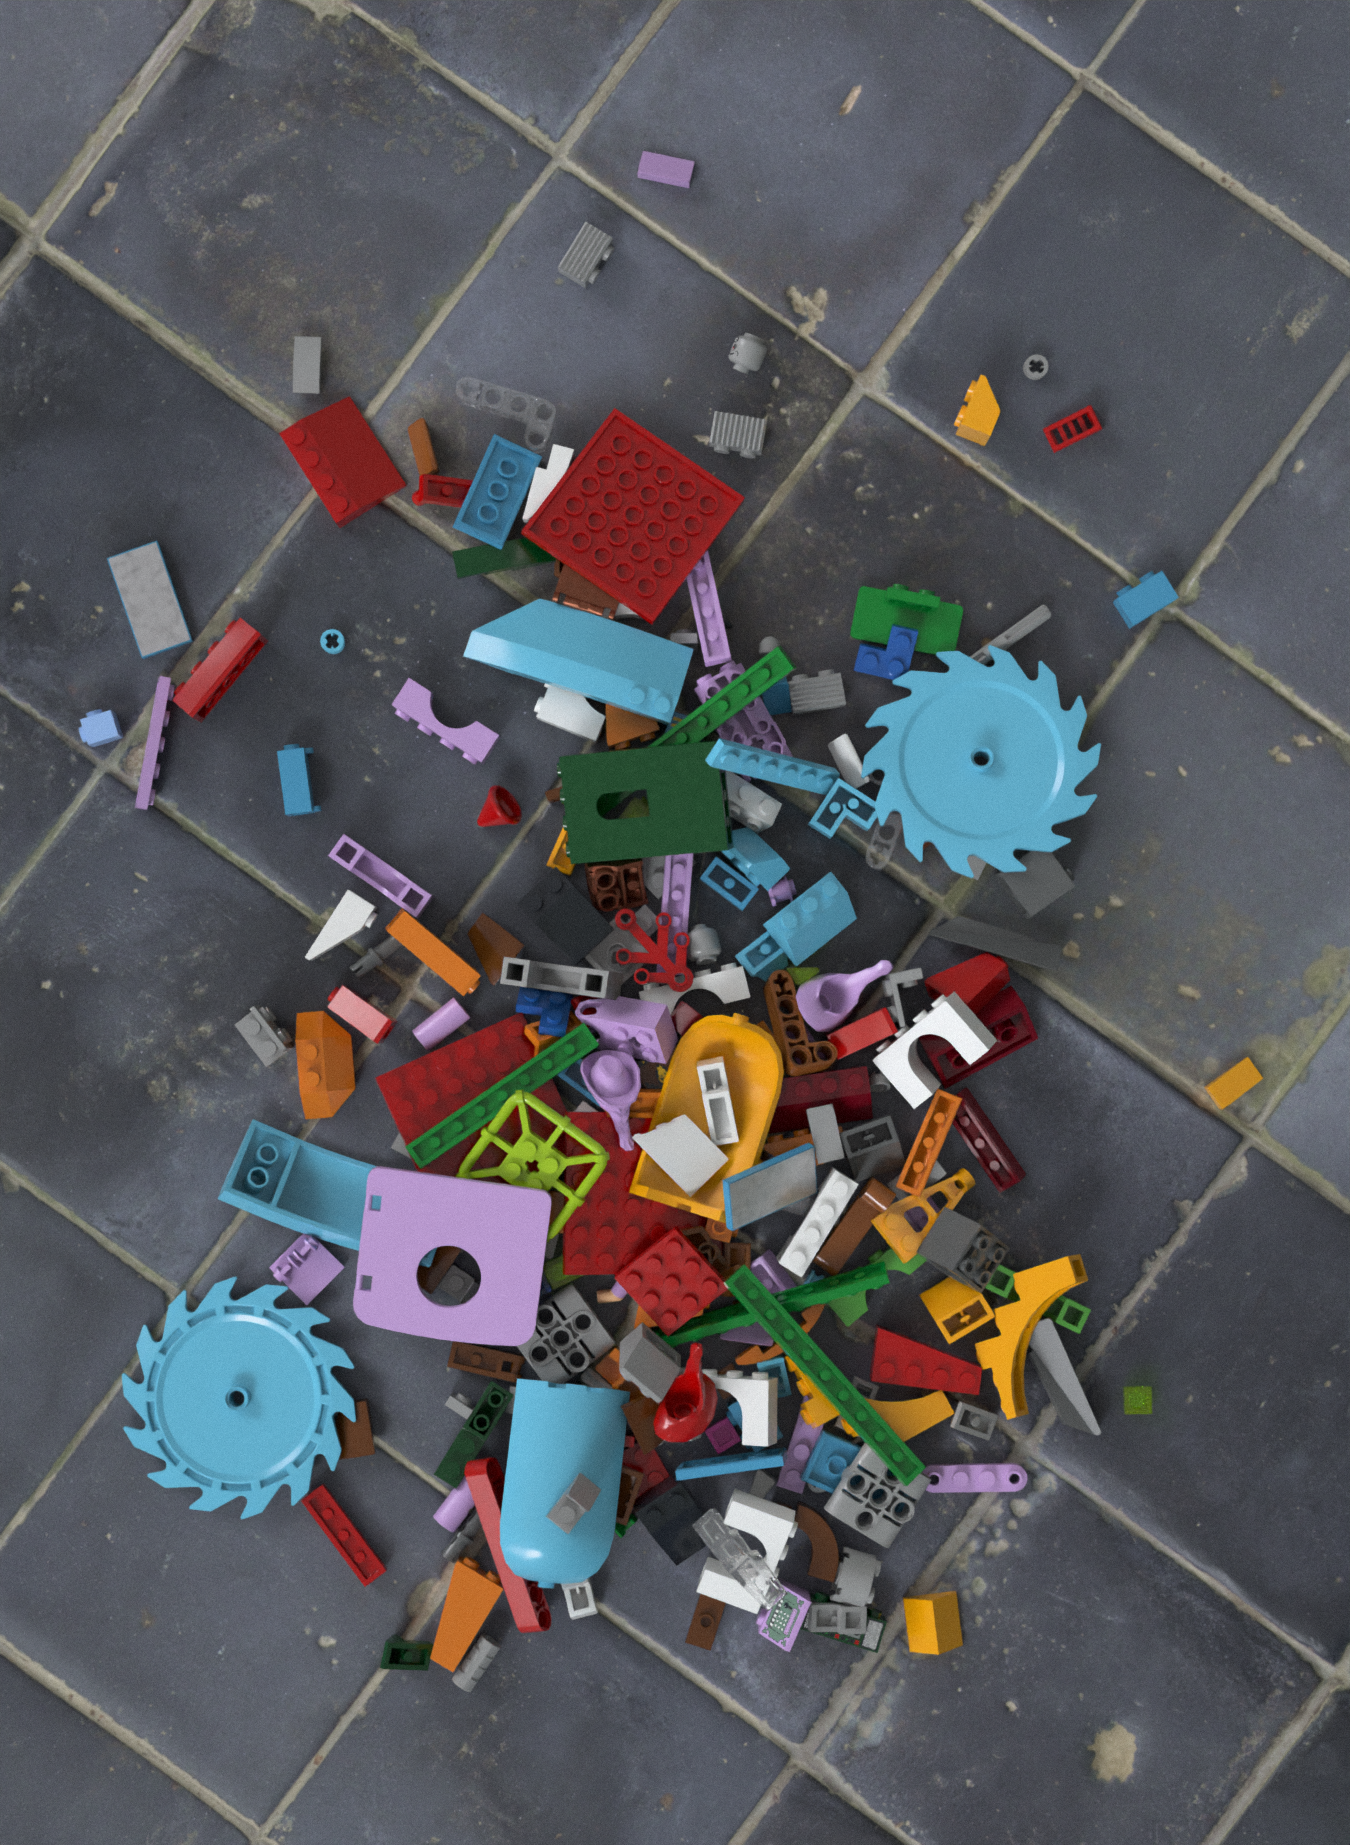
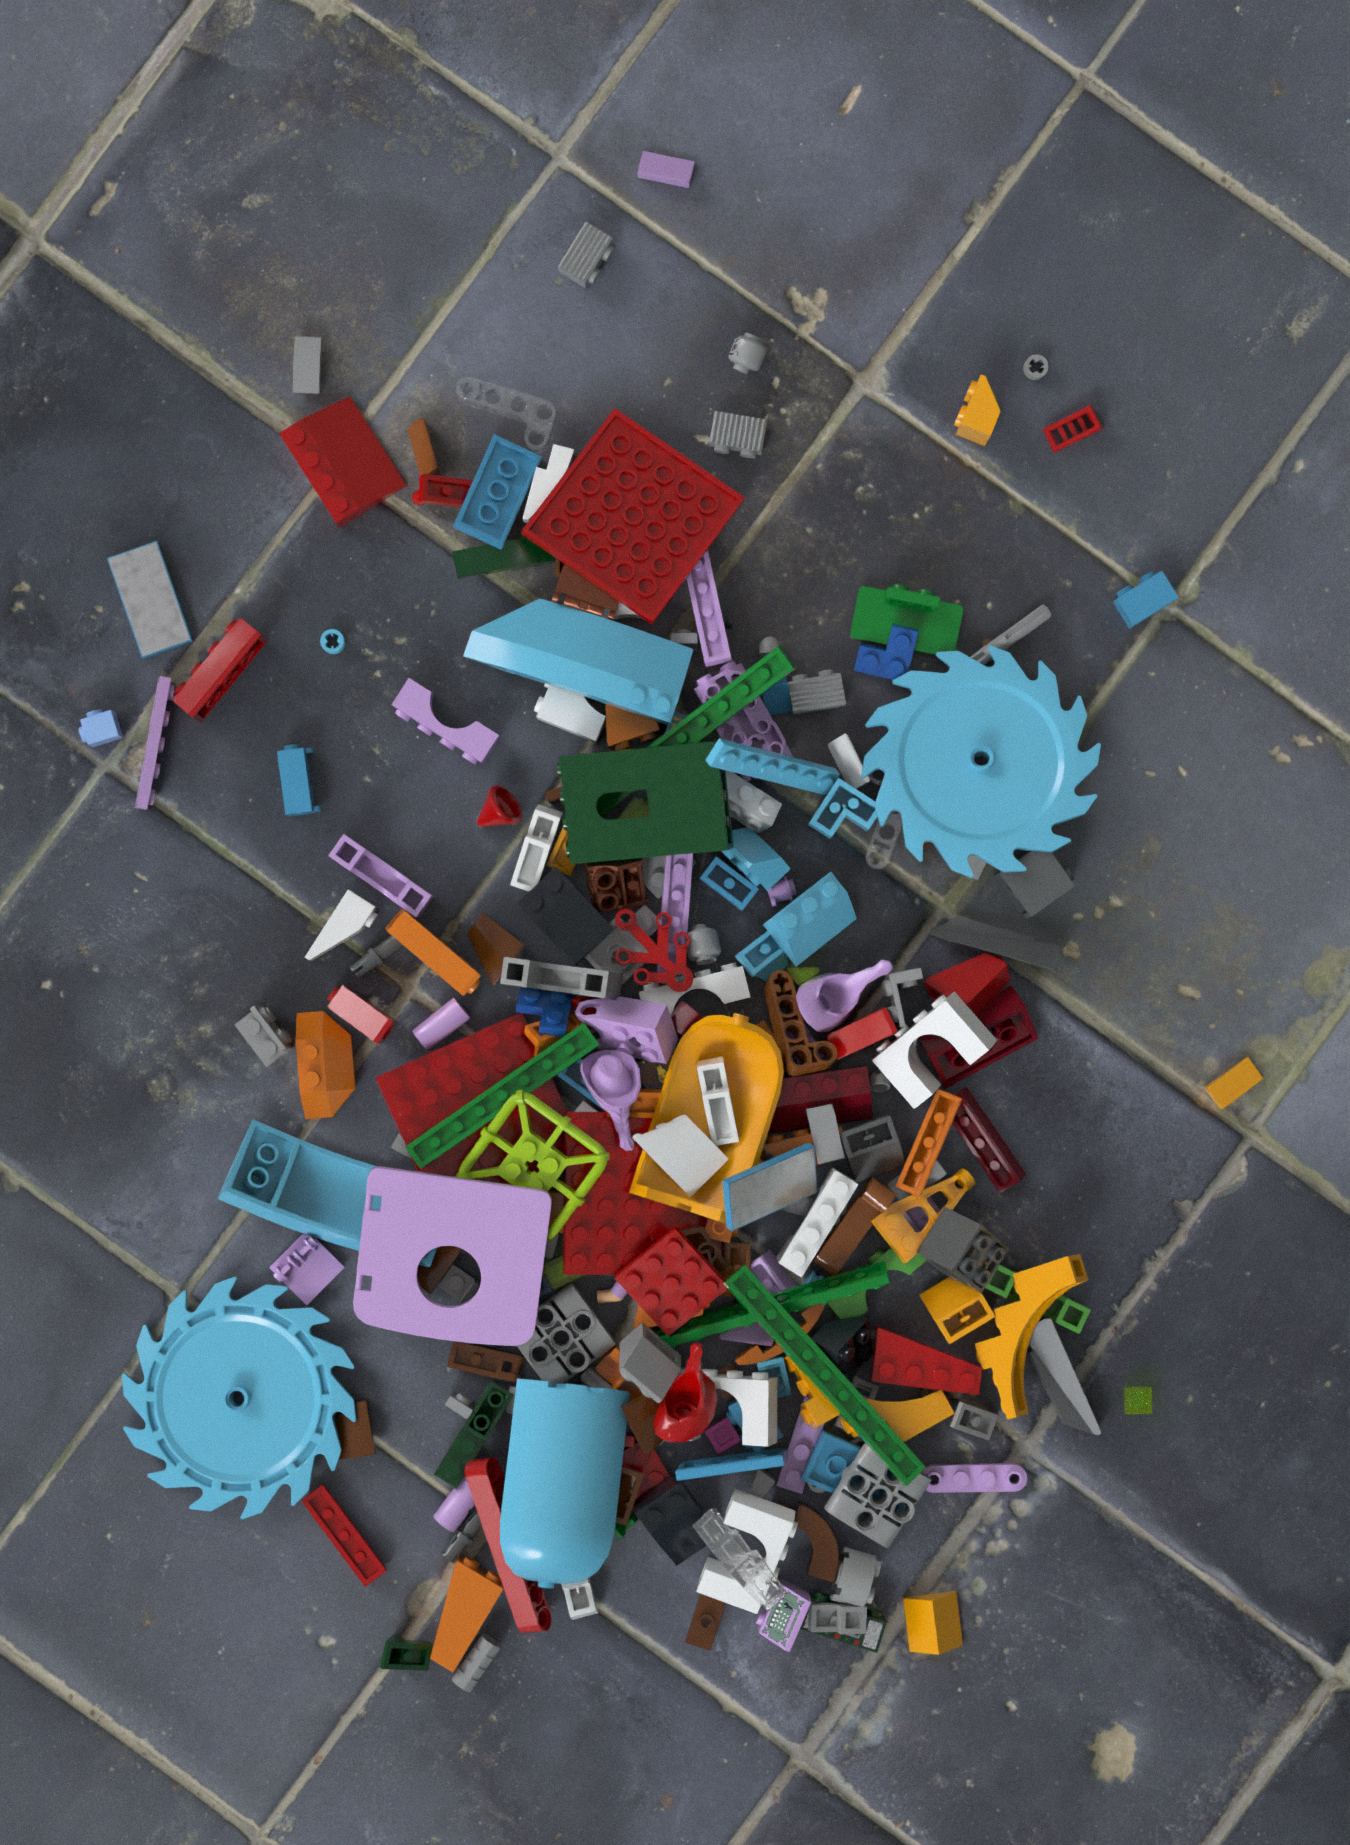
light grey slope [546,1473,601,1534] -> none
none -> white slope [510,804,563,891]
none -> black slope [811,1315,873,1380]

